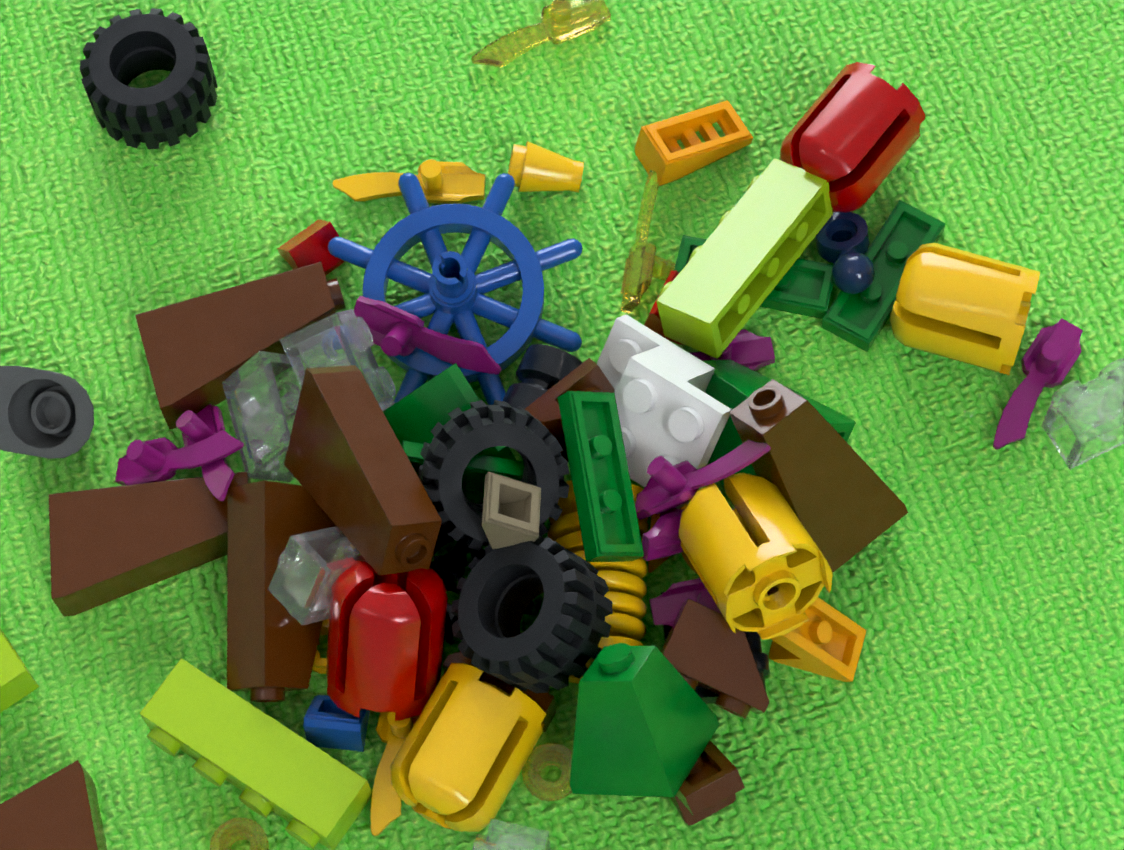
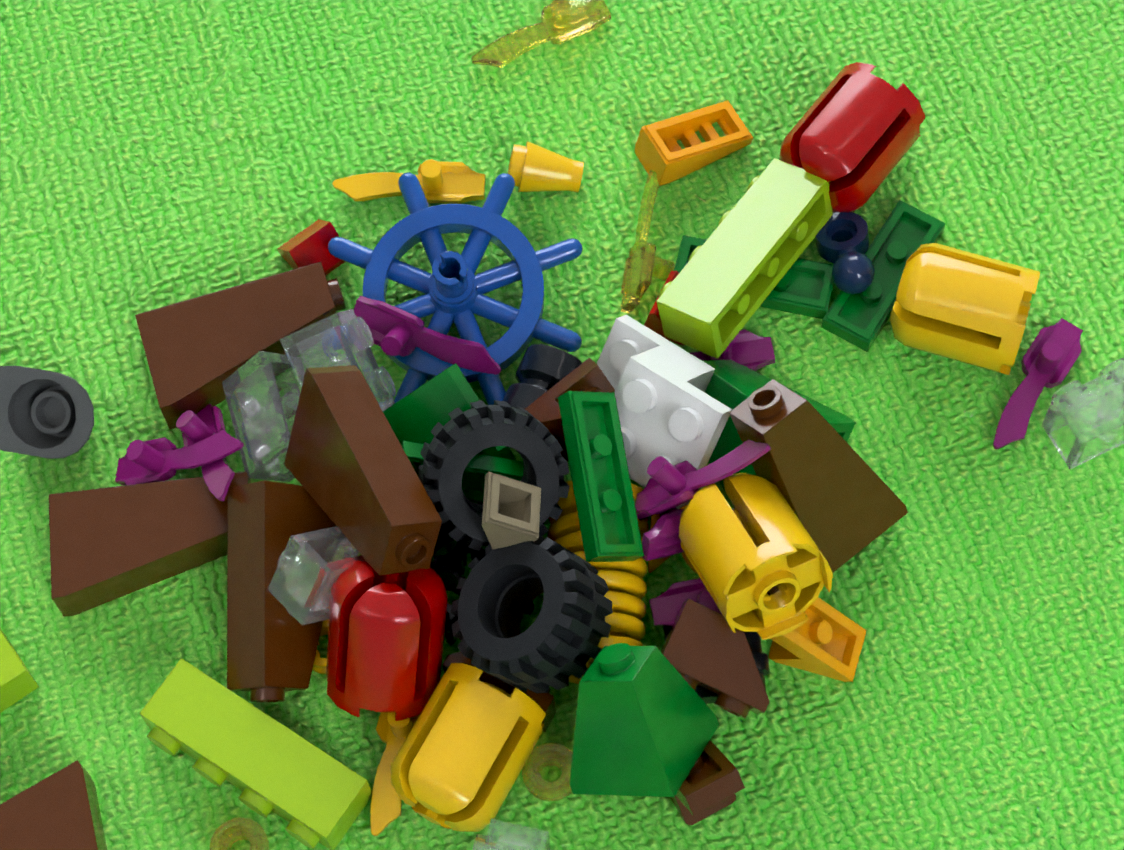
black tyre [80,8,217,149] -> none
blue slope [303,694,370,752] -> none

